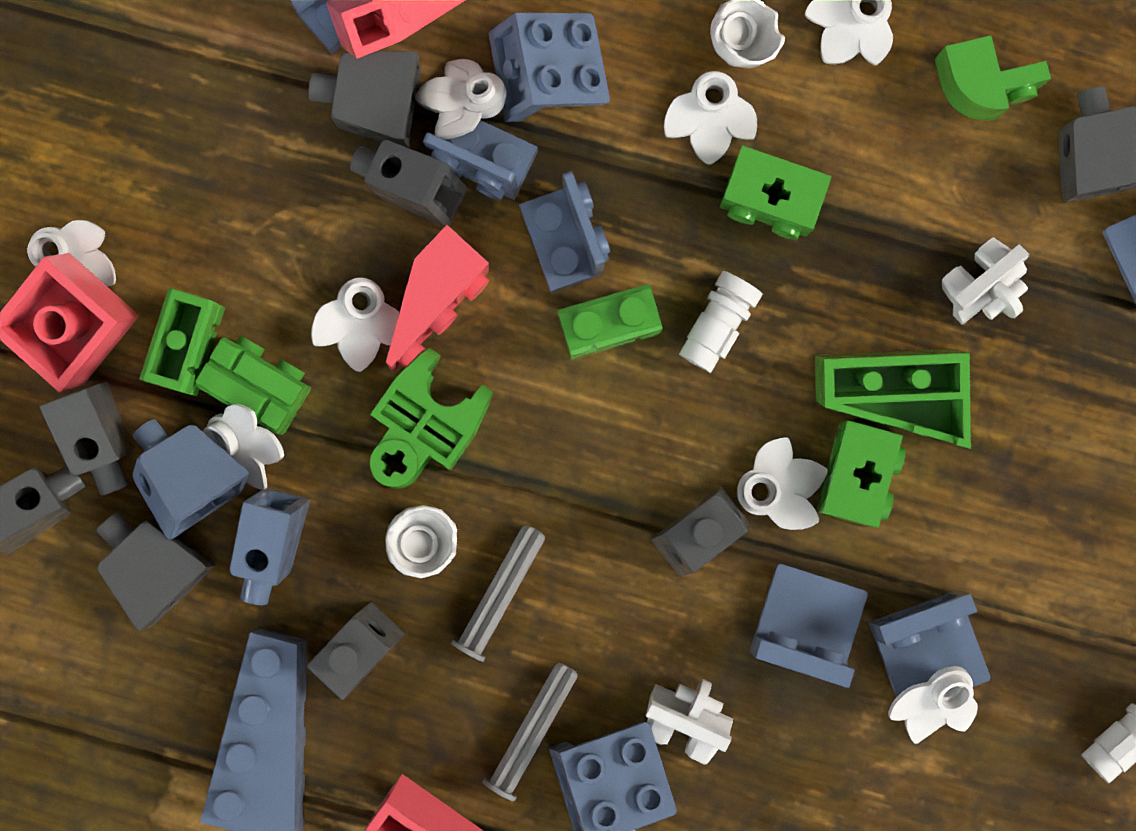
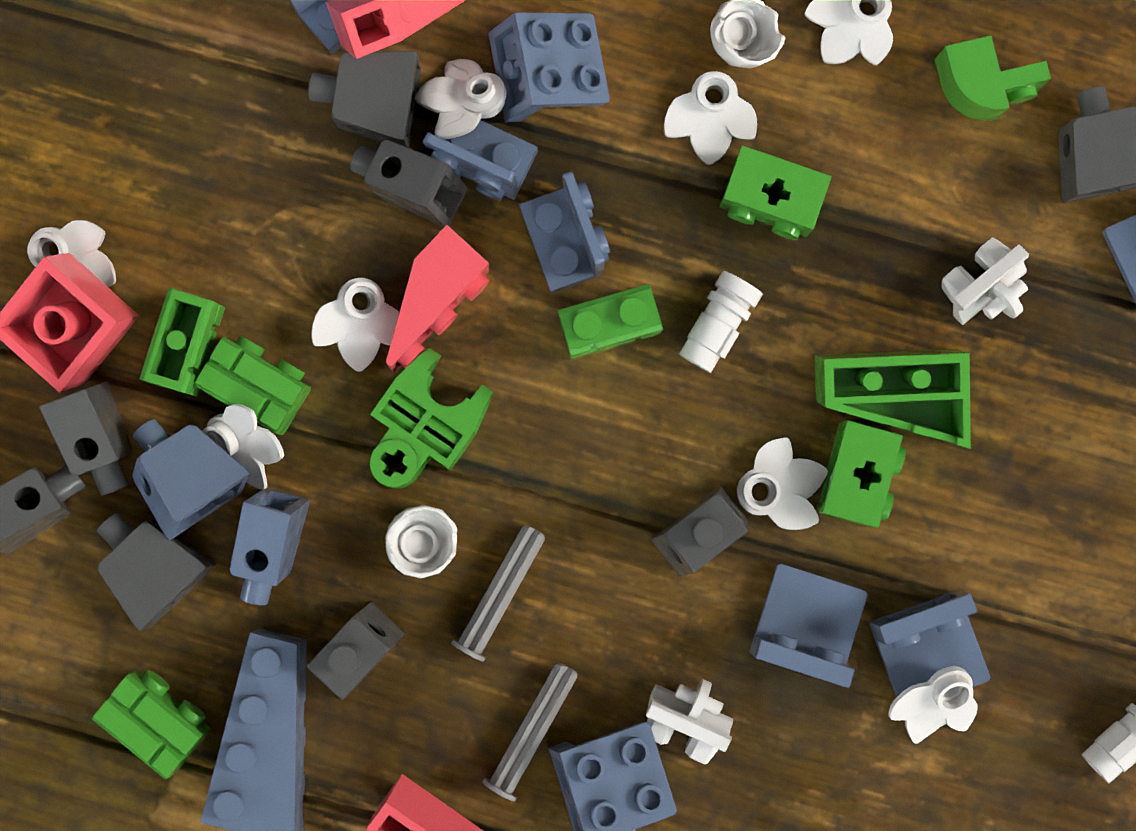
none -> bright green brick [92,670,211,780]

